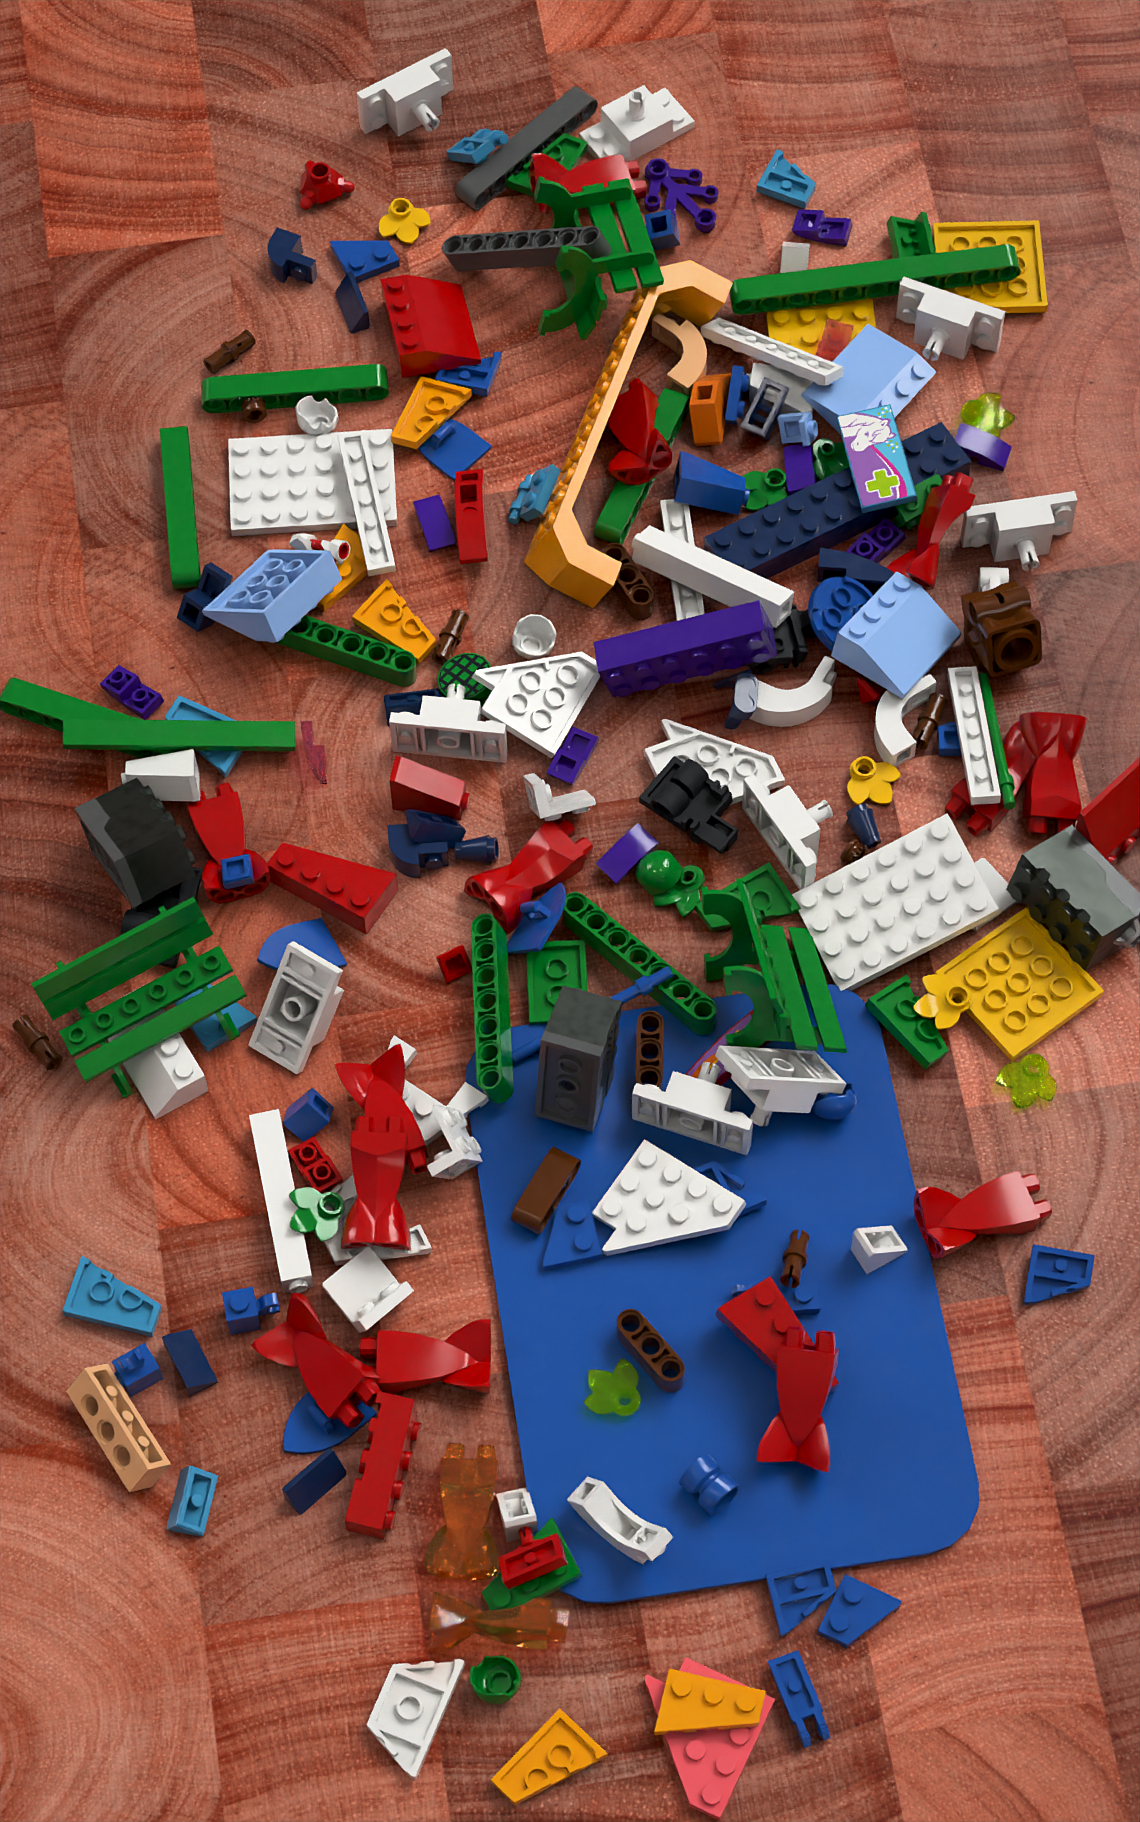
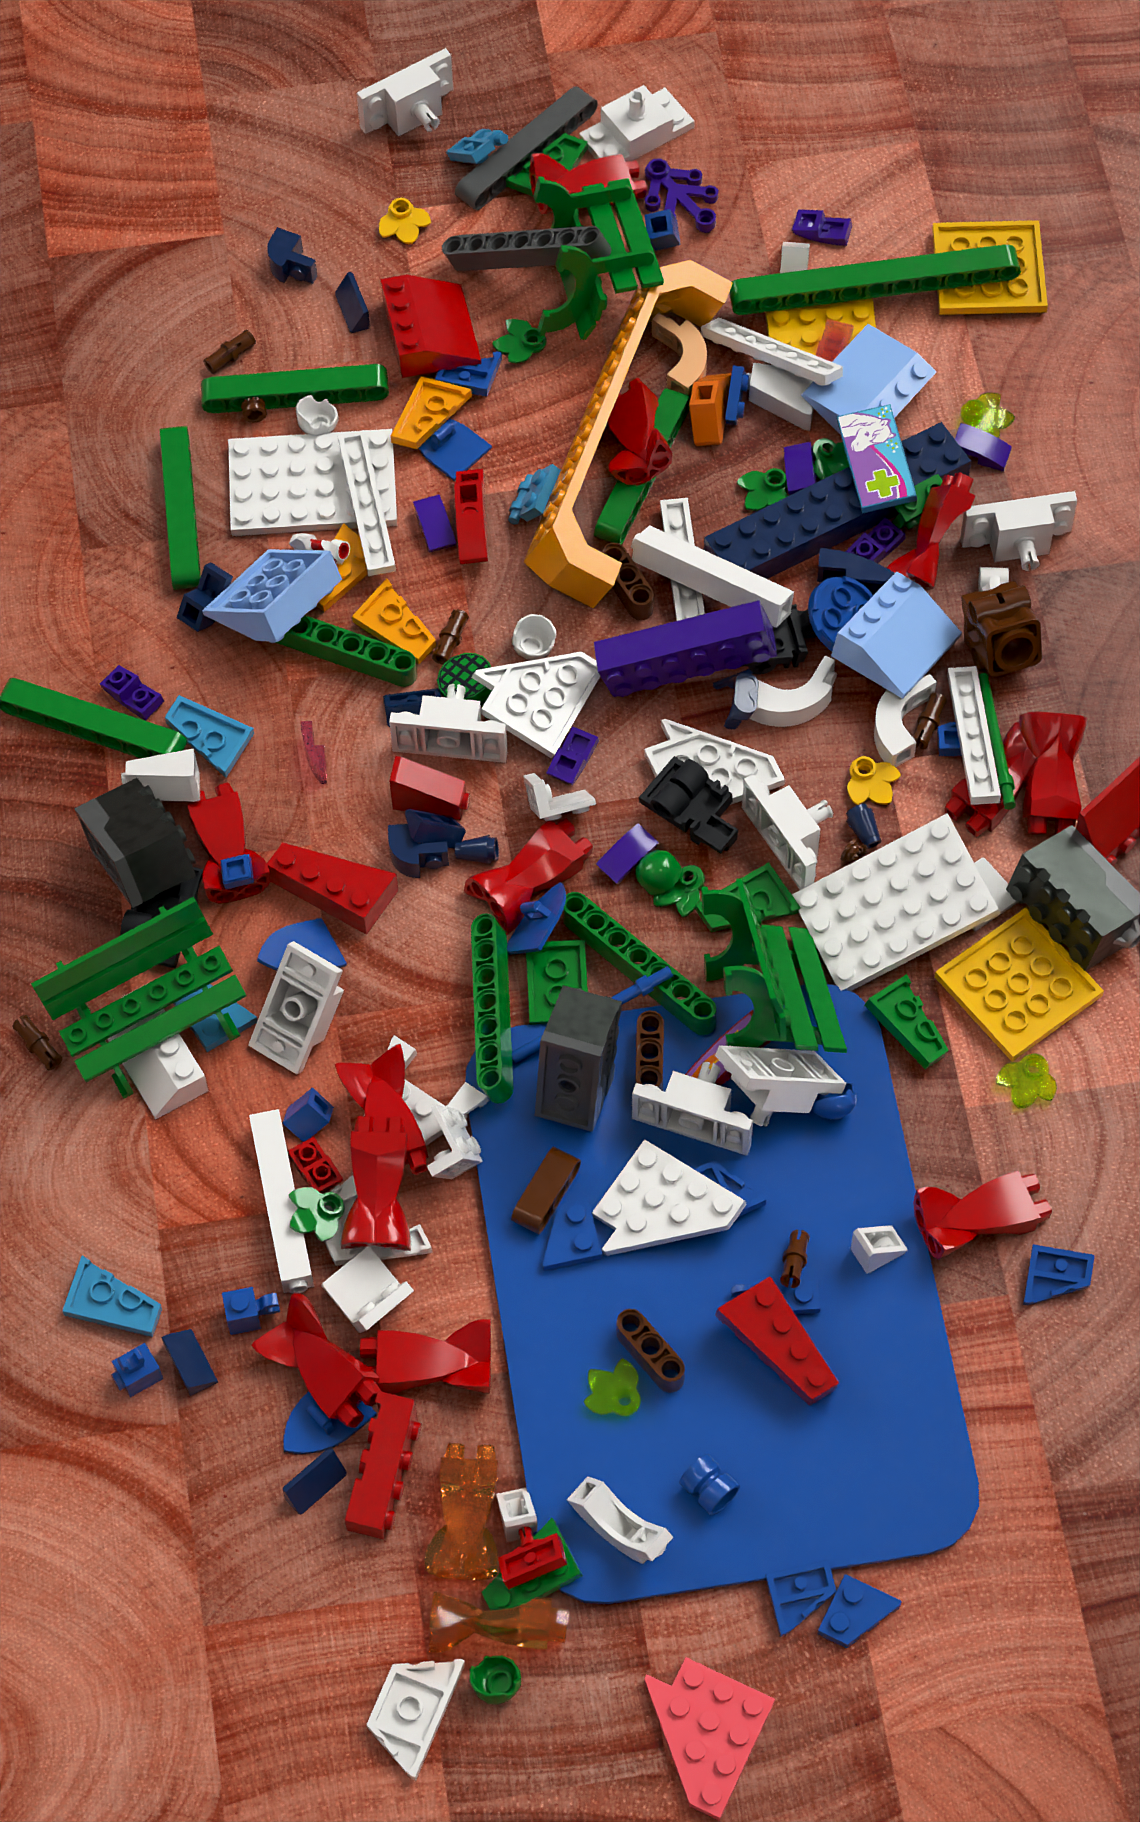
green tile [63,719,295,751] -> none
light nougat brick [66,1364,171,1492] -> none
dark azure slope [166,1465,218,1537] -> none
red rock [299,161,355,210] -> none
blue wing [330,241,400,283] -> none
red slope [436,945,472,983] -> none
light orange wing [491,1708,608,1806] -> none
light orange wing [654,1668,766,1735] -> none
blue slope [674,451,749,515] -> none
dark blue slope [741,377,789,441] -> none
red hips [756,1326,839,1472] -> none
dark azure wing [757,149,816,209] -> none
blue hinge [767,1650,830,1748] -> none
light blue bracket [777,411,818,446] -> none
red slope [857,677,885,704] -> none
green bracket [886,212,935,259] -> none
white brick [896,277,1005,361] -> none
yellow plate [913,974,973,1029] -> none
none -> green plate [492,319,546,363]

